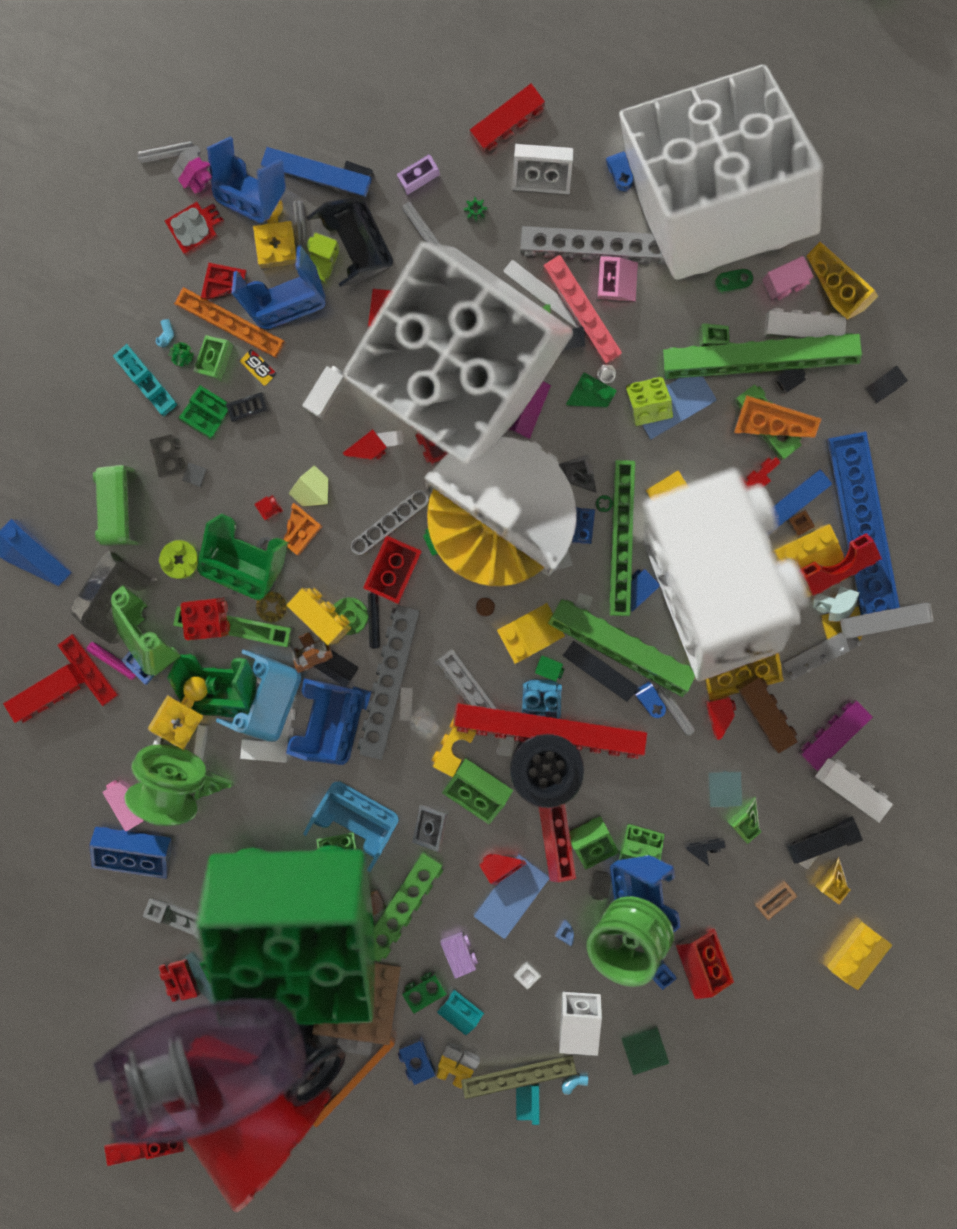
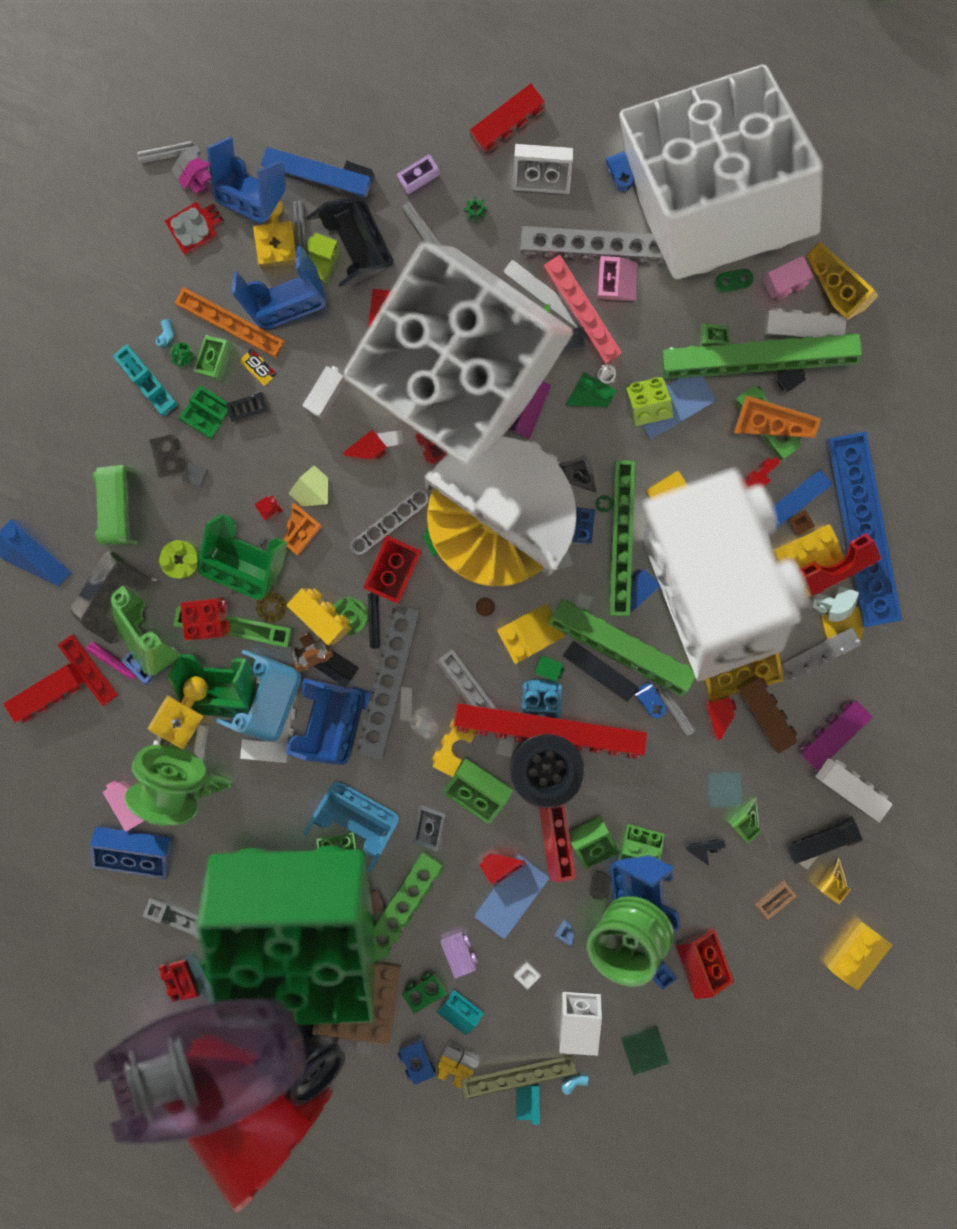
red slope [104,1131,184,1166] -> none
red wing [200,262,247,300] -> none
green bush [205,676,222,694] -> none
orange tile [313,1035,395,1128] -> none
light grey beam [840,602,934,638] -> none
black slope [865,365,908,404] -> none

